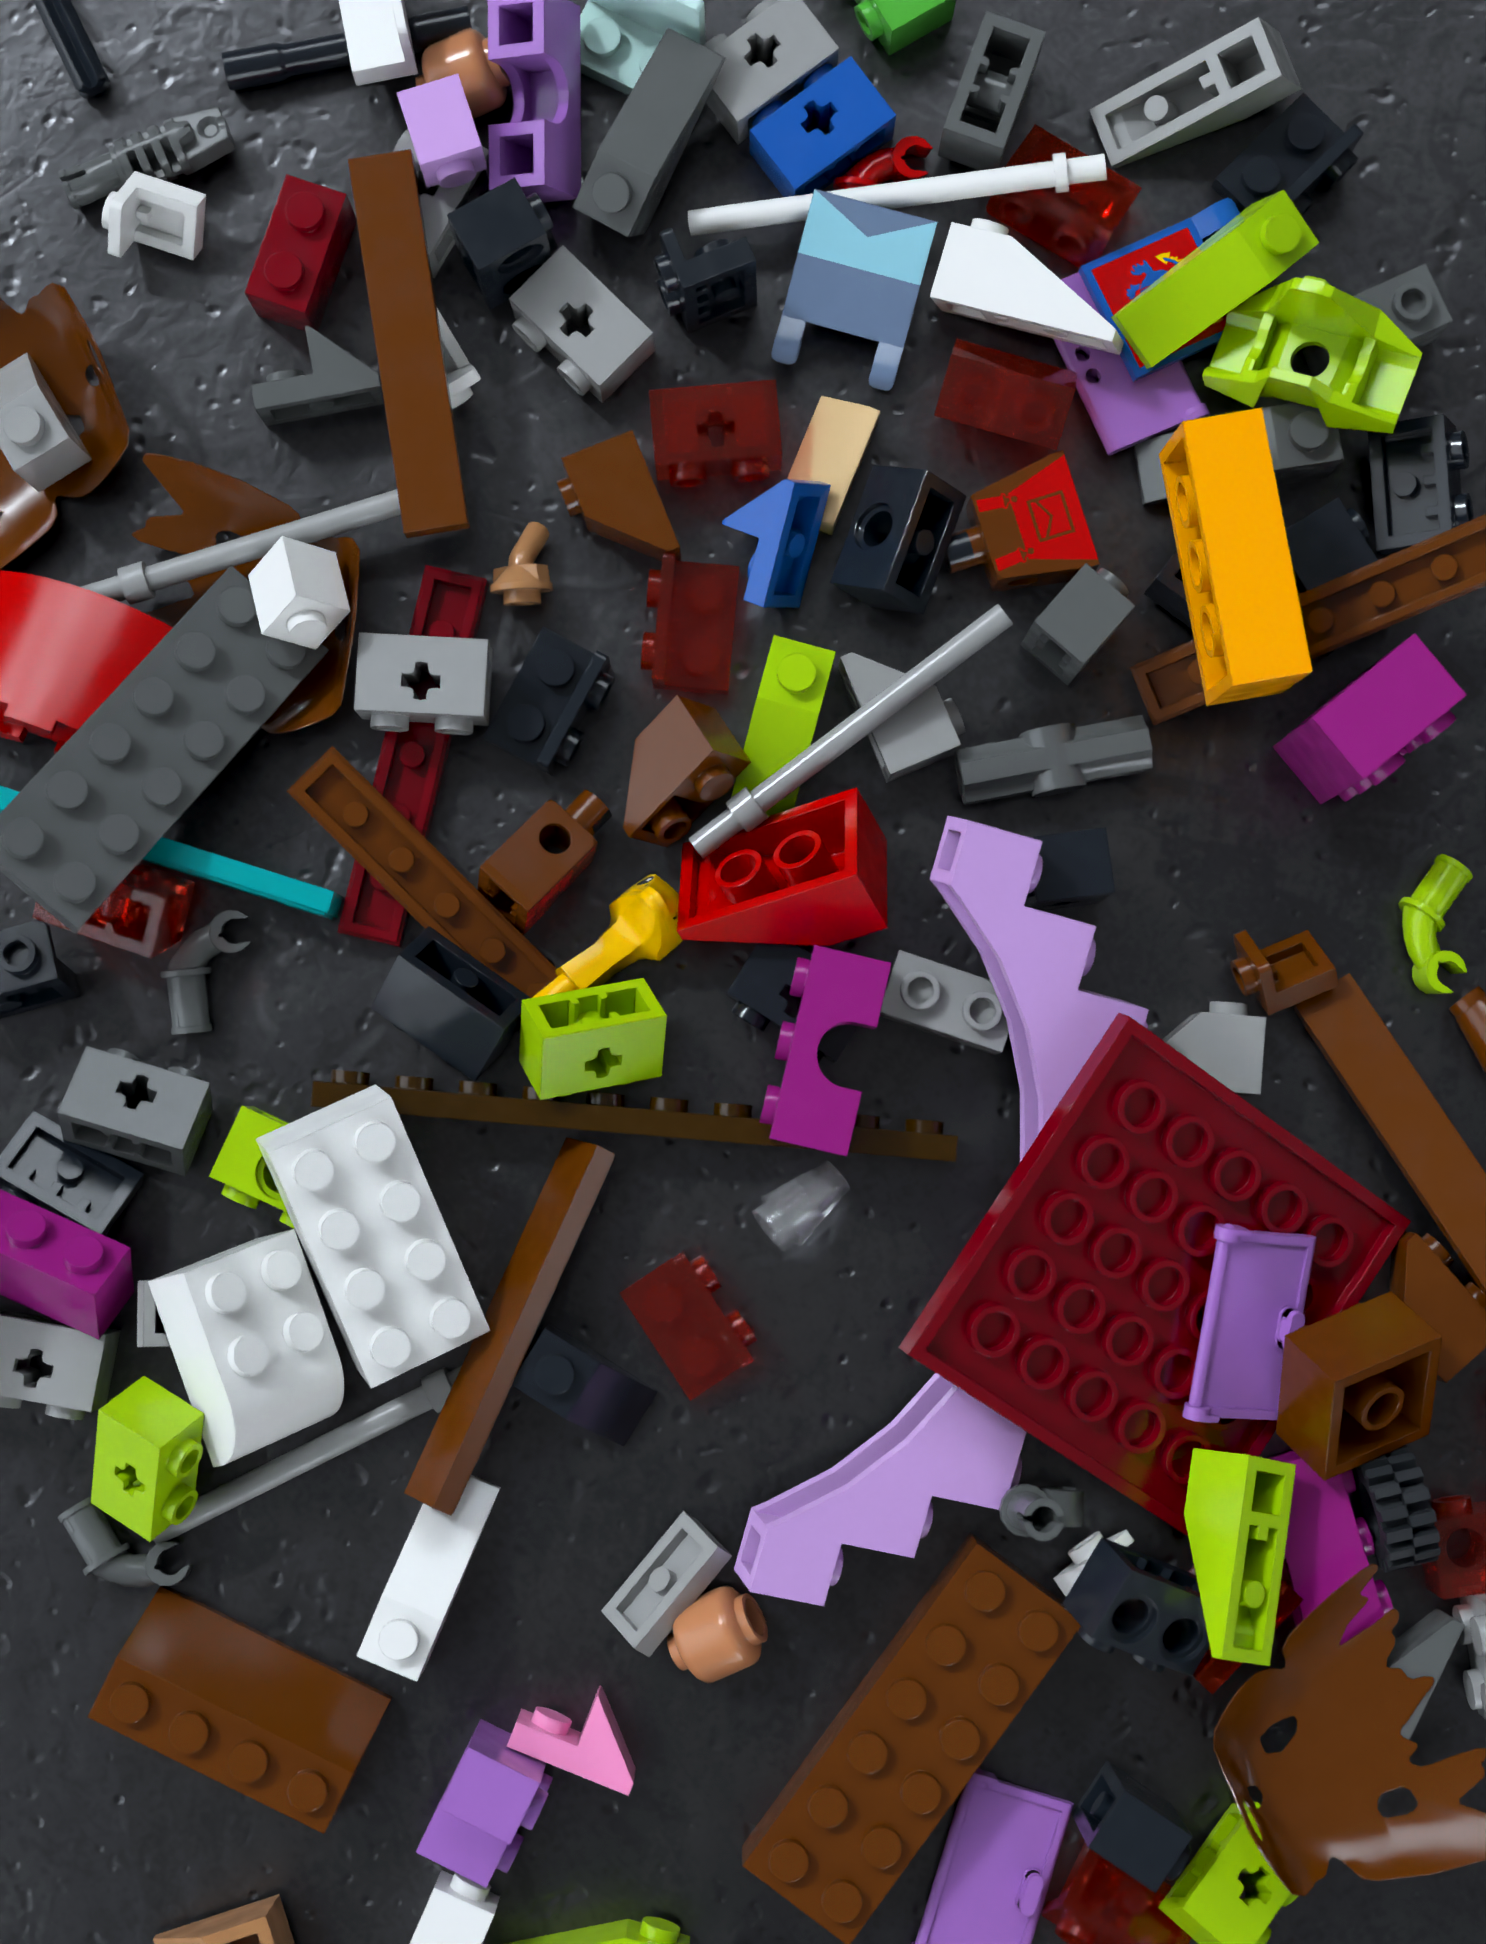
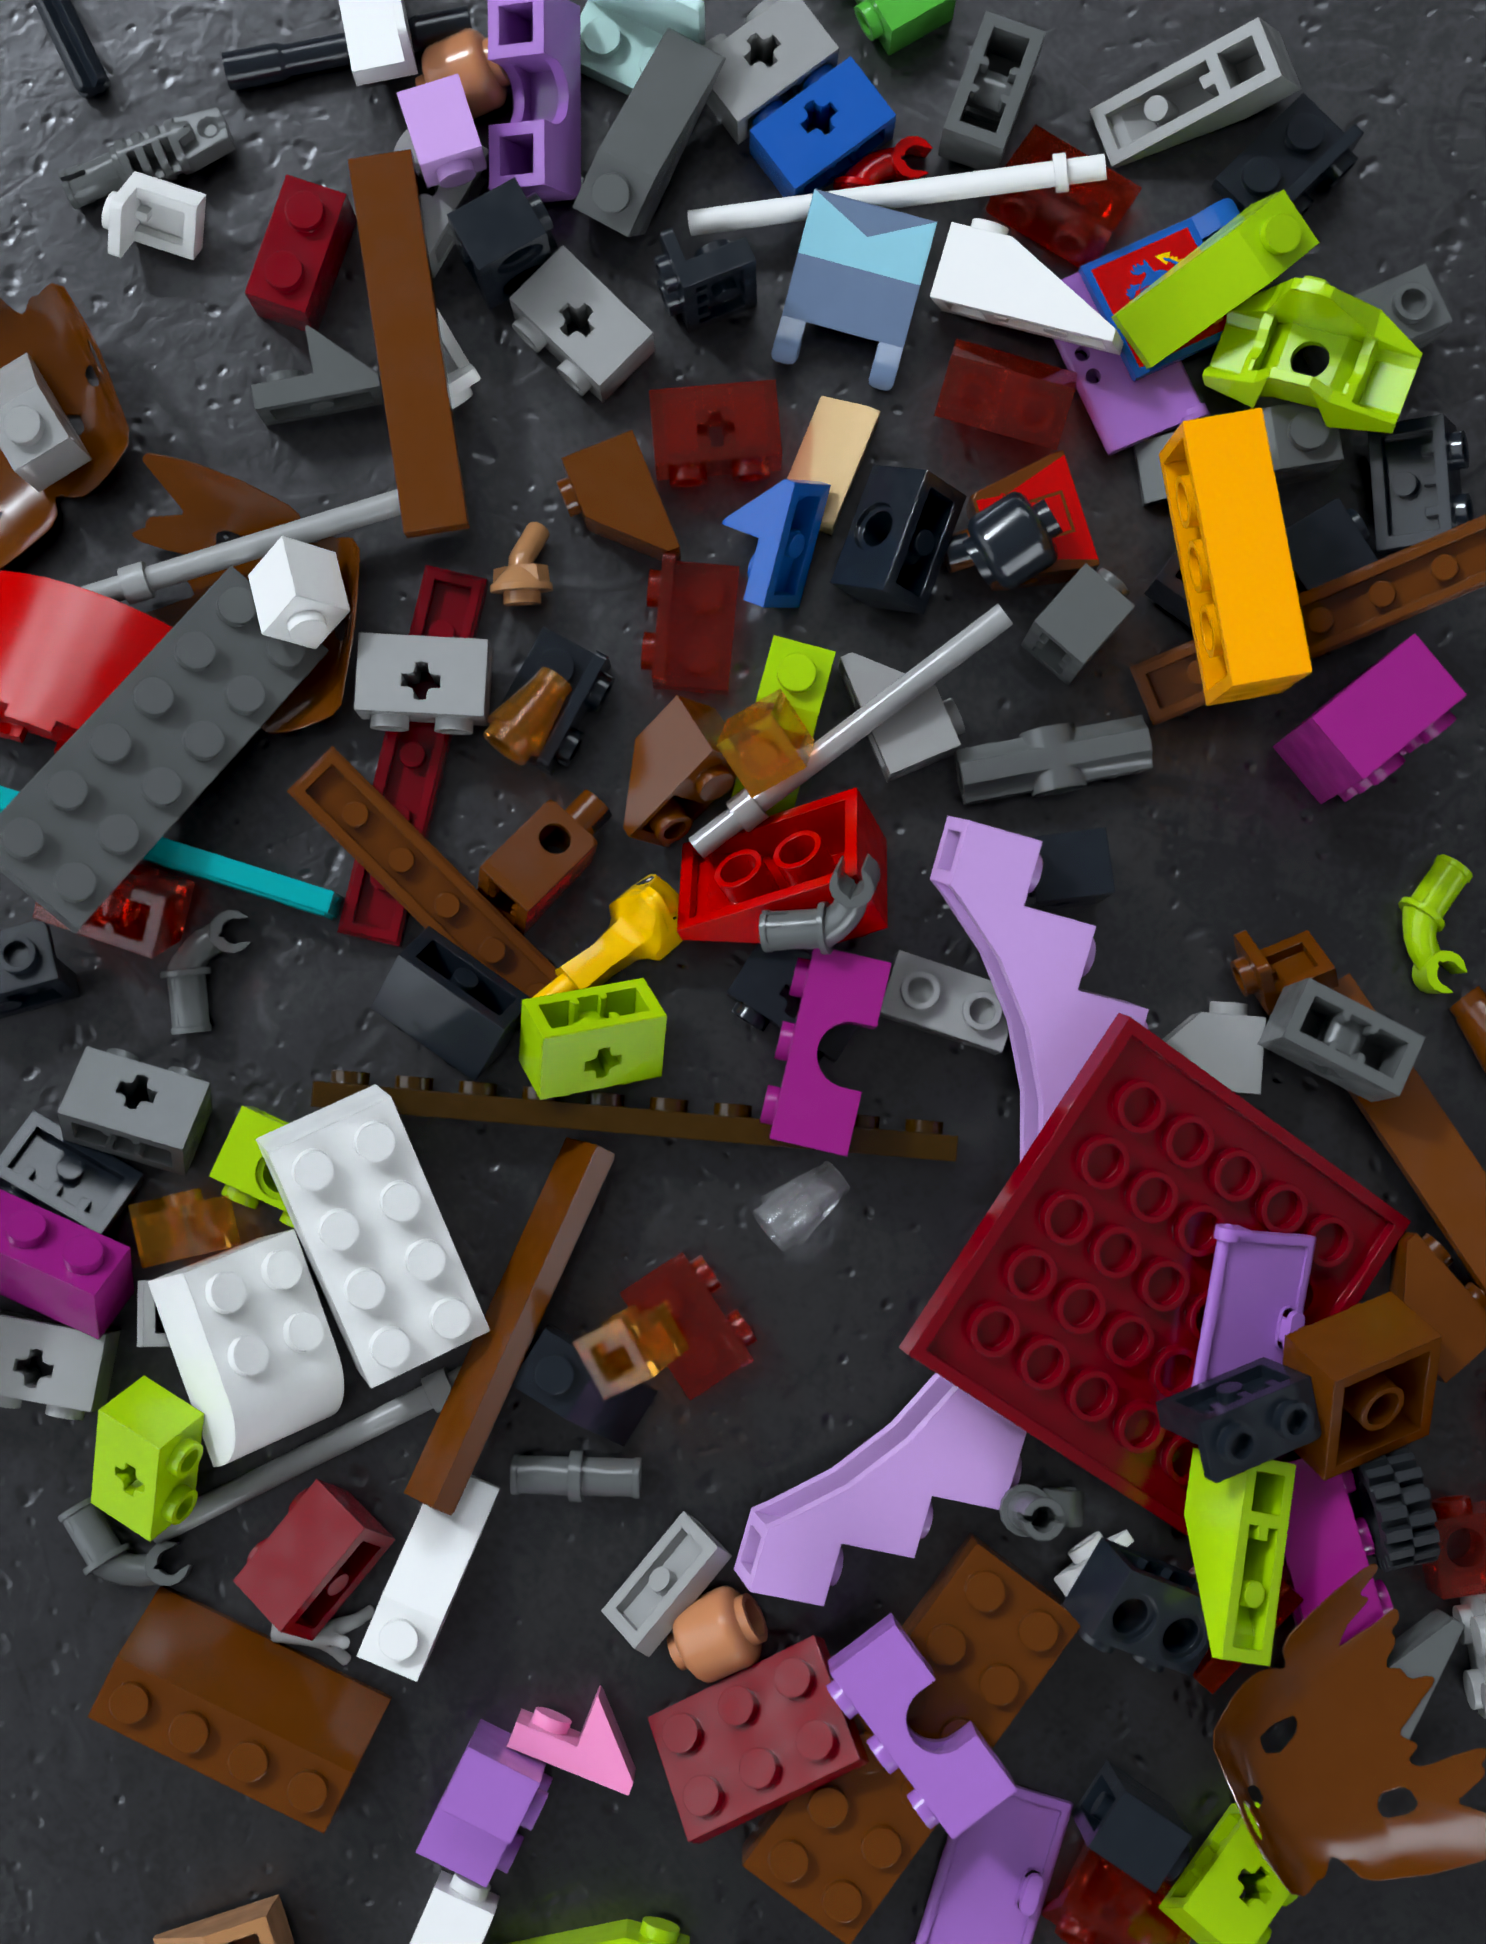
none -> clear orange brick [128,1188,241,1268]
none -> dark red brick [233,1479,396,1641]
none -> light grey bar [271,1605,376,1666]
none -> clear orange cone [483,667,572,765]
none -> dark grey pin [510,1450,643,1502]
none -> clear orange brick [572,1303,689,1400]
none -> dark red plate [647,1635,869,1844]
none -> clear orange brick [716,688,815,798]
none -> dark grey piece [759,854,880,955]
none -> medium lavender arch [826,1613,1017,1840]
none -> black head [962,491,1063,589]
none -> black bracket [1156,1357,1322,1483]
none -> dark grey brick [1258,978,1426,1102]

